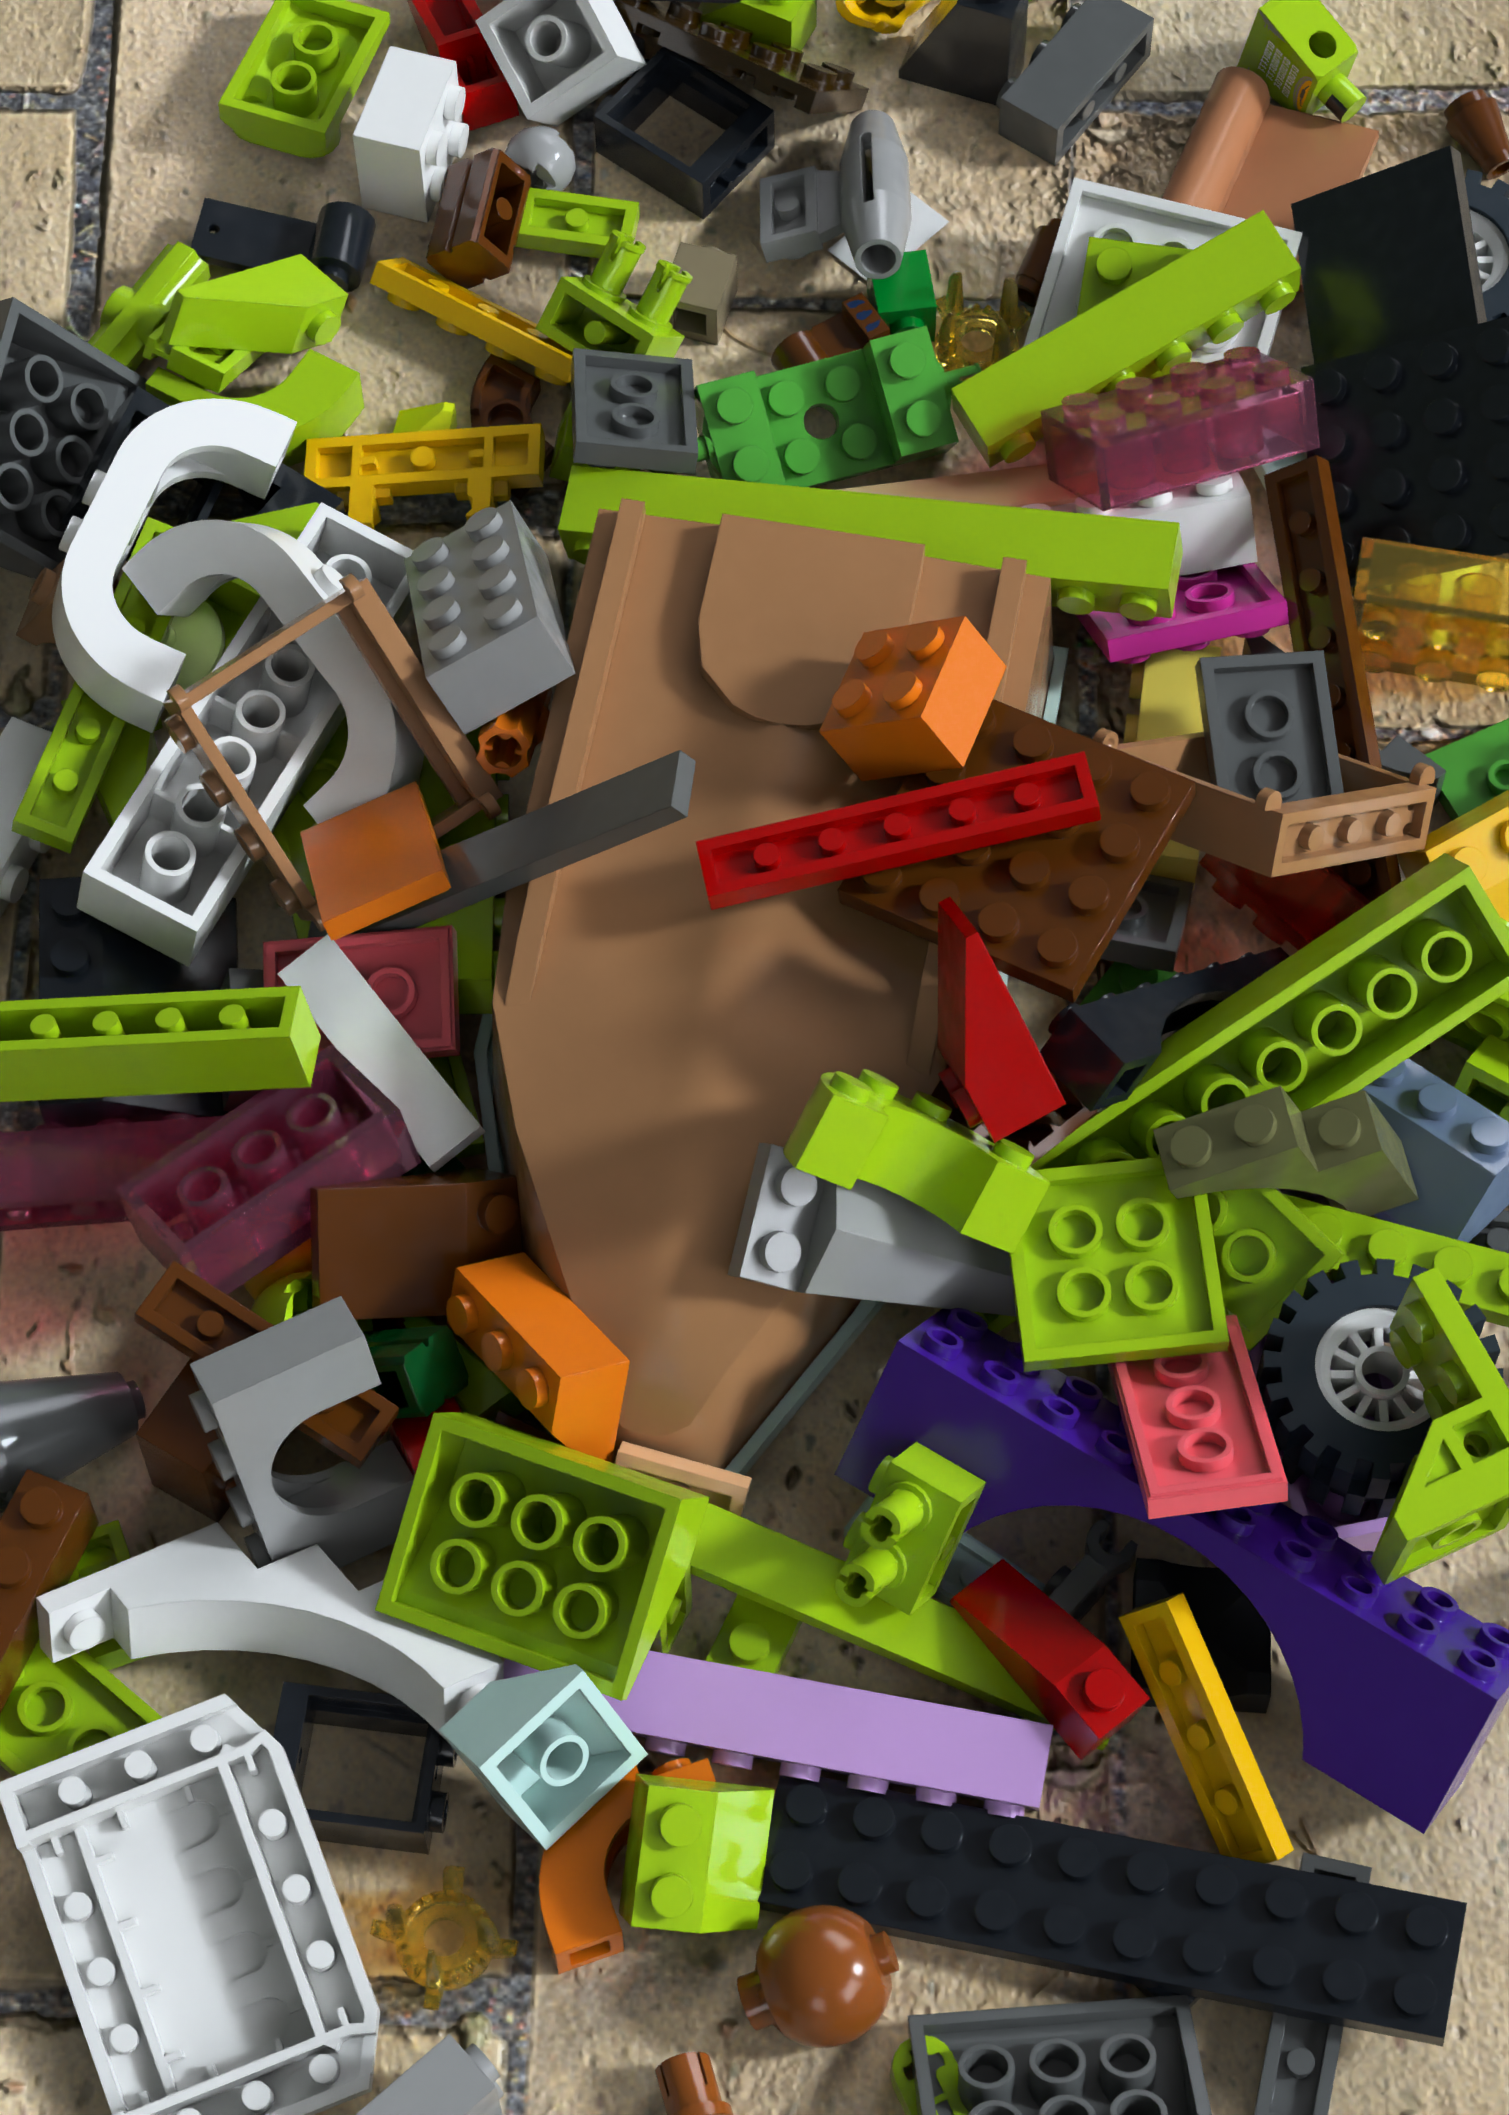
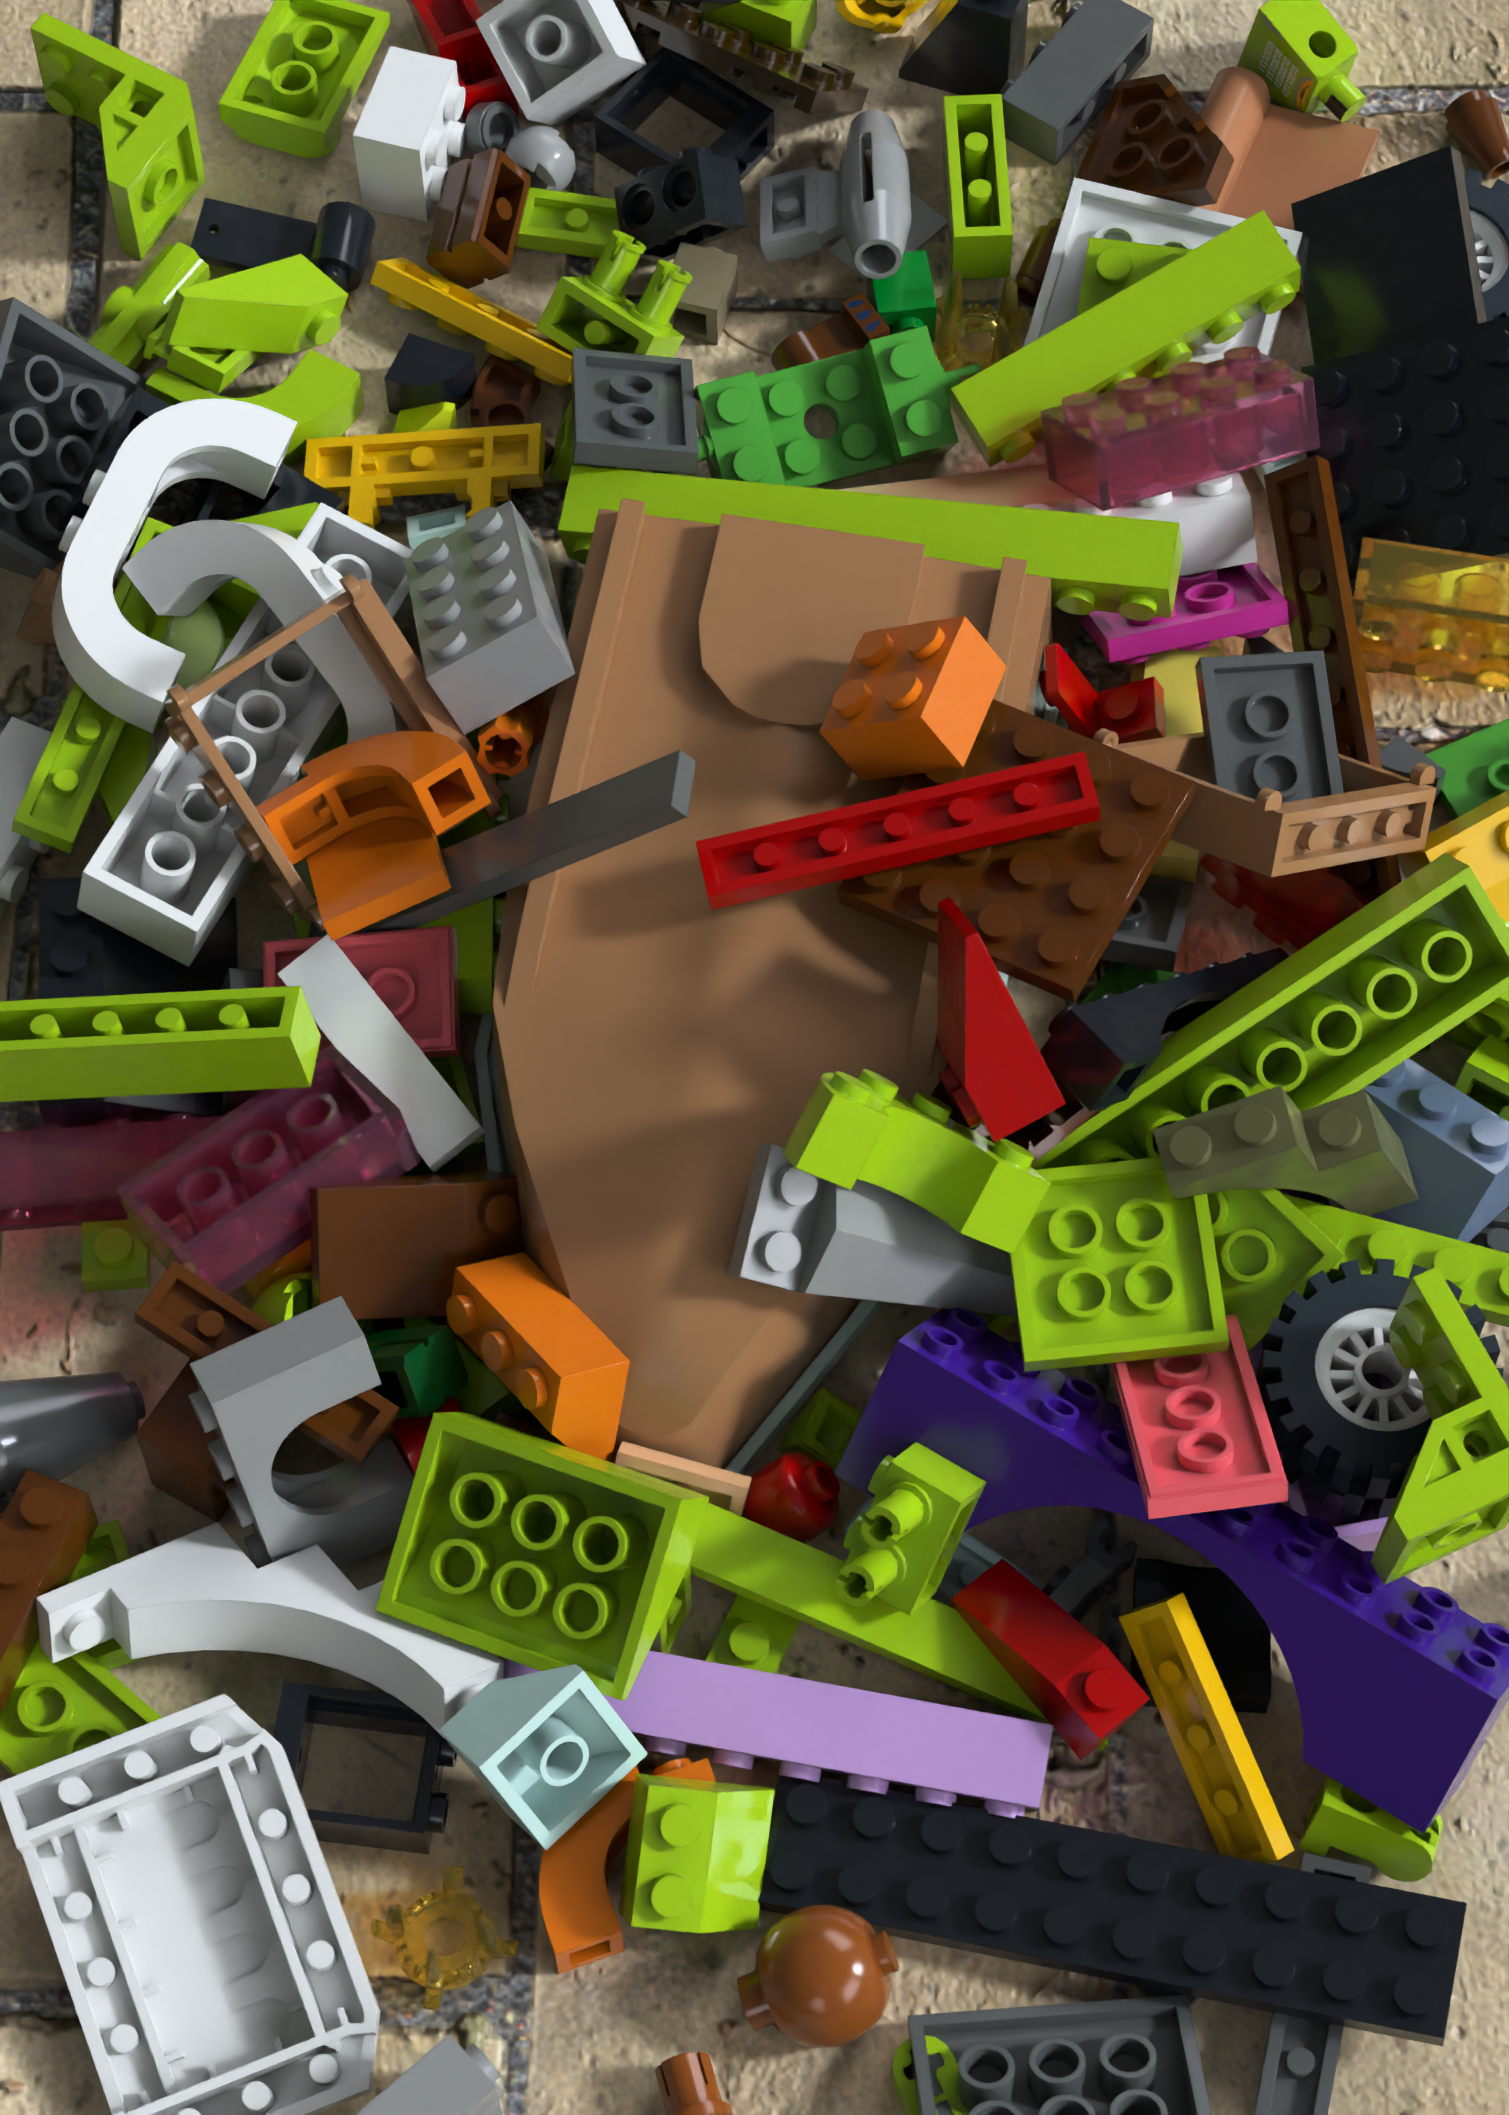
none -> lime bracket [30,12,206,261]
none -> lime plate [82,1218,150,1292]
none -> orange arch [256,731,491,865]
none -> black brick [384,333,476,415]
none -> light aqua plate [406,504,467,550]
none -> dark grey tile [465,101,520,155]
none -> black brick [614,147,747,262]
none -> red head [742,1451,840,1544]
none -> lime slope [777,1388,863,1473]
none -> lime brick [942,94,1013,280]
none -> red bracket [1039,643,1166,744]
none -> reddish brown plate [1062,74,1235,213]
none -> lime leg [1298,1775,1443,1882]

